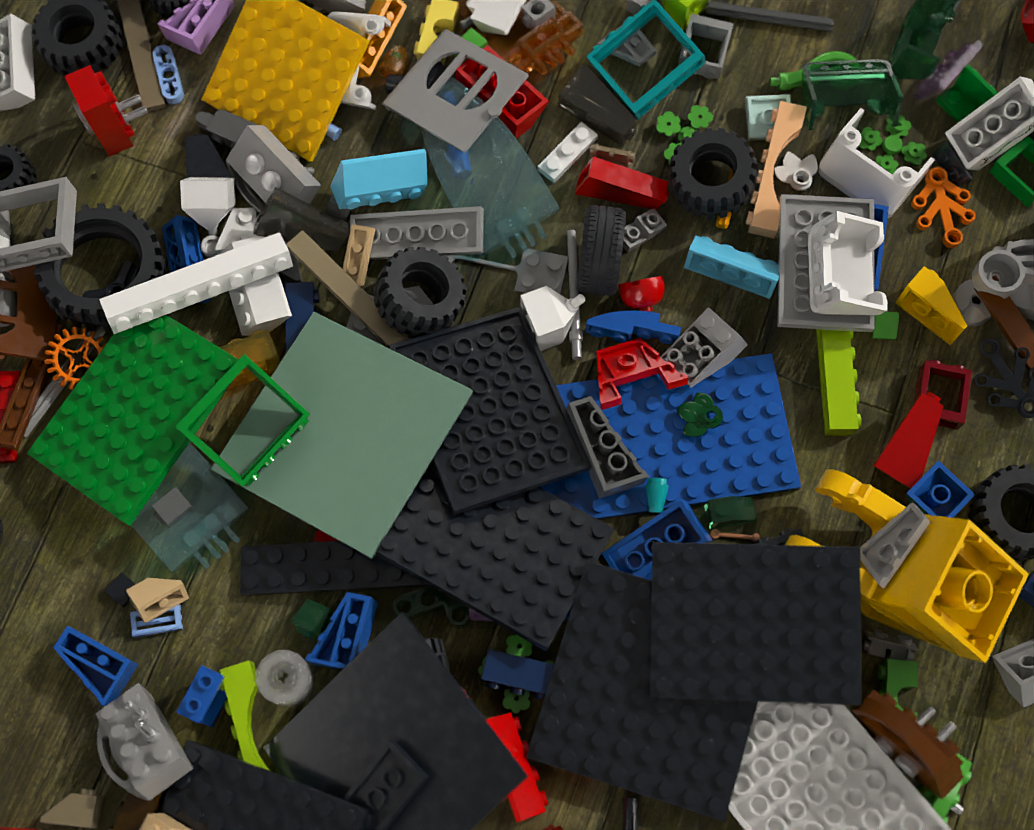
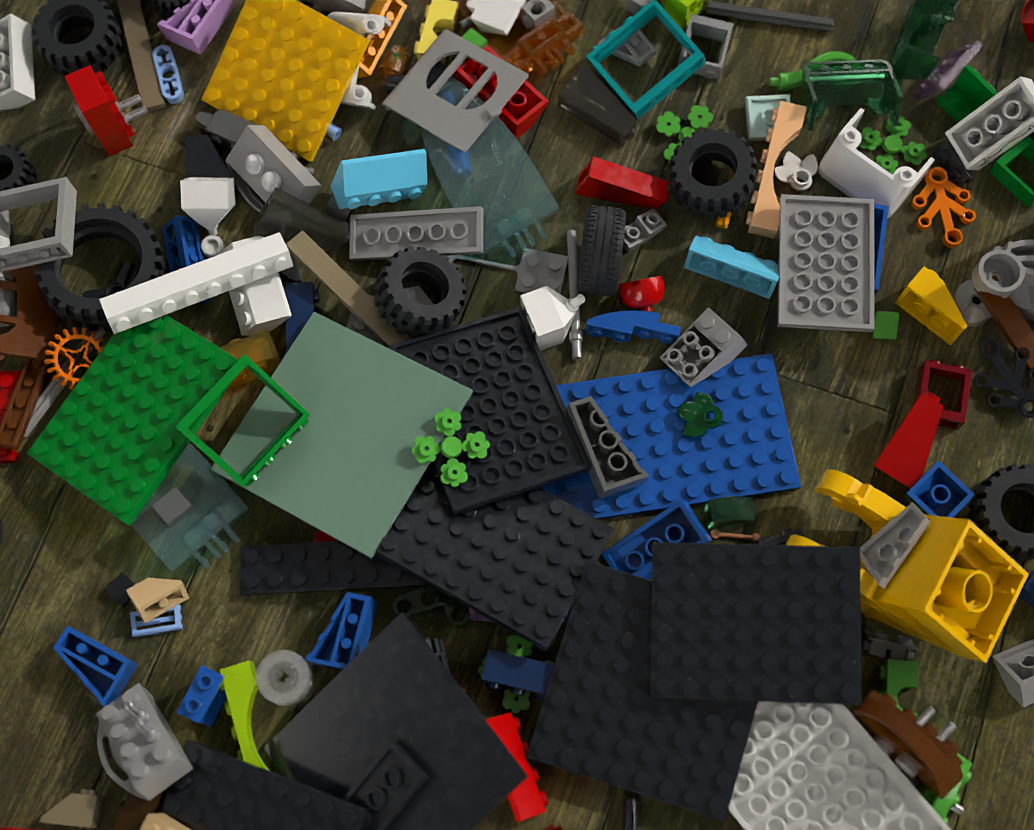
white wing [215,208,259,254] -> none
clear green slope [291,599,333,640] -> none
tan tile [343,224,375,289] -> none
white plate [538,122,598,183] -> none
dark tan hinge [588,144,636,169] -> none
red wing [597,338,688,410] -> none
teal cone [645,478,669,513] -> none
white windscreen [808,211,887,315] -> none
lime brick [816,329,861,436] -> none
none -> bright green plant [411,408,490,487]

